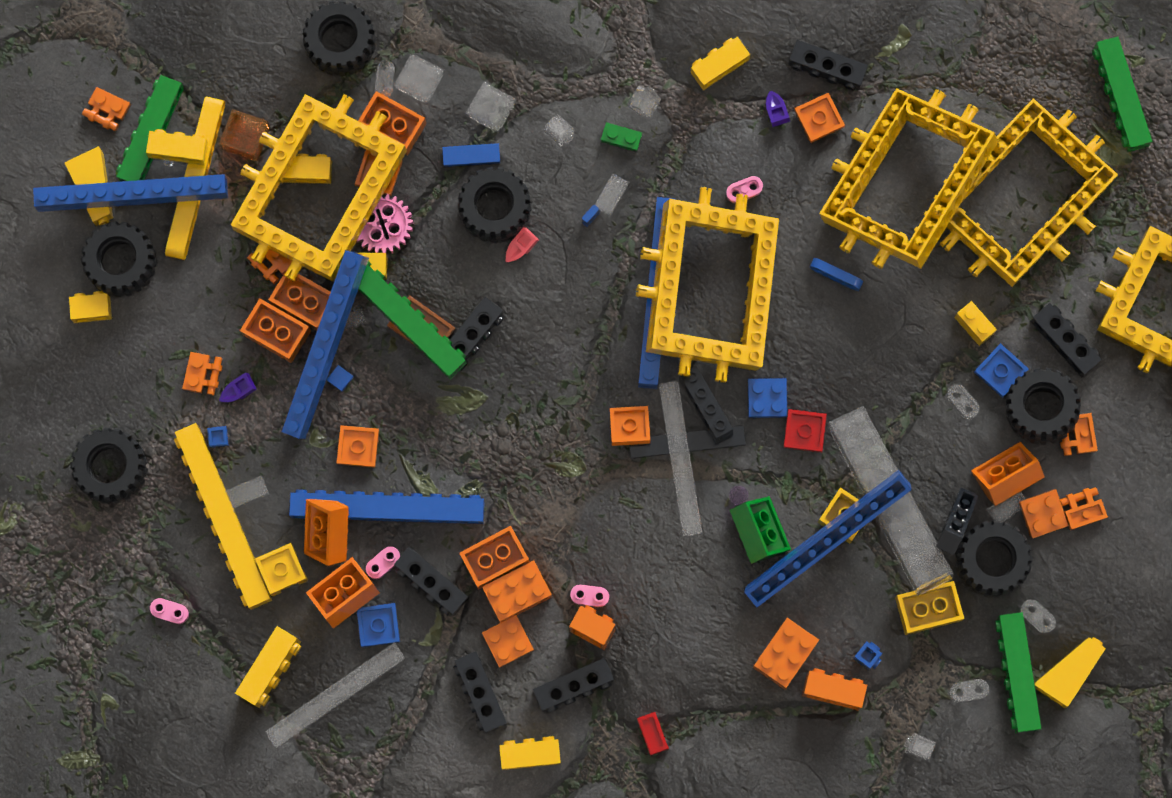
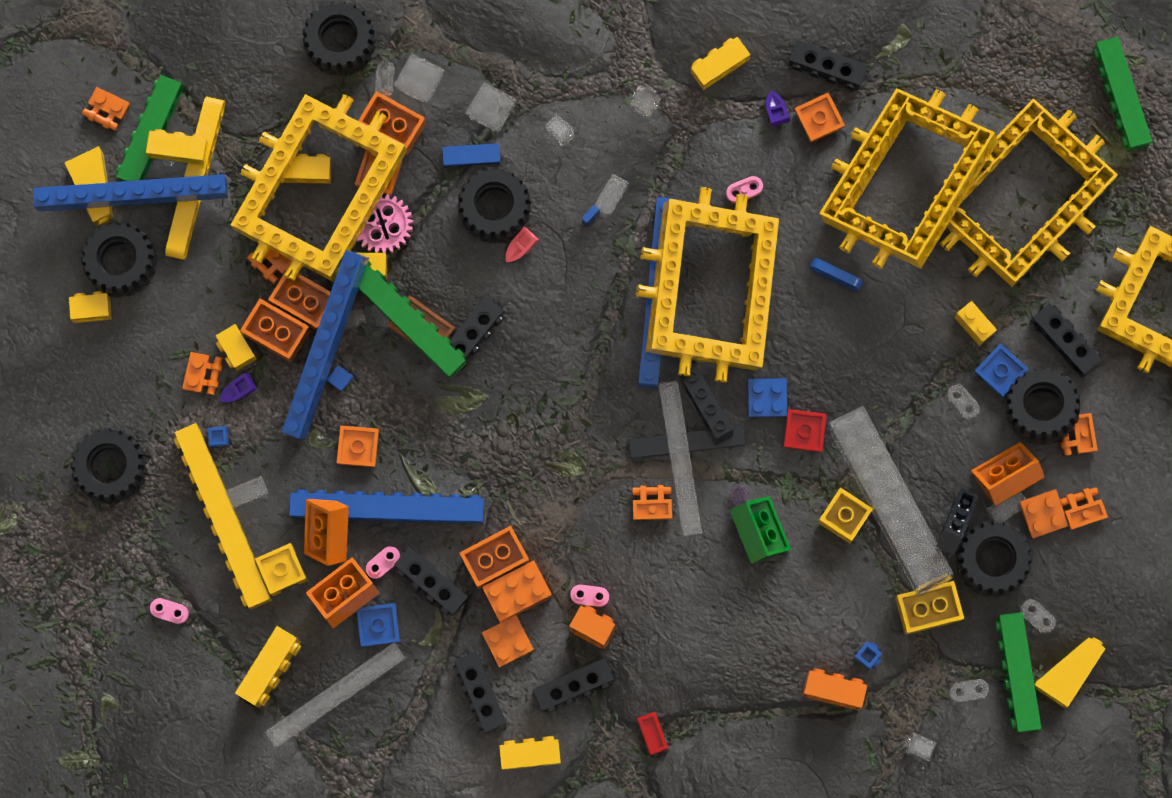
clear orange piece [219,109,270,161] -> none
green plate [601,122,642,152] -> none
orange plate [610,406,650,446] -> none
blue brick [745,470,912,607] -> none
orange brick [753,618,819,690] -> none
none -> yellow brick [215,324,257,371]
none -> orange plate [632,485,672,520]

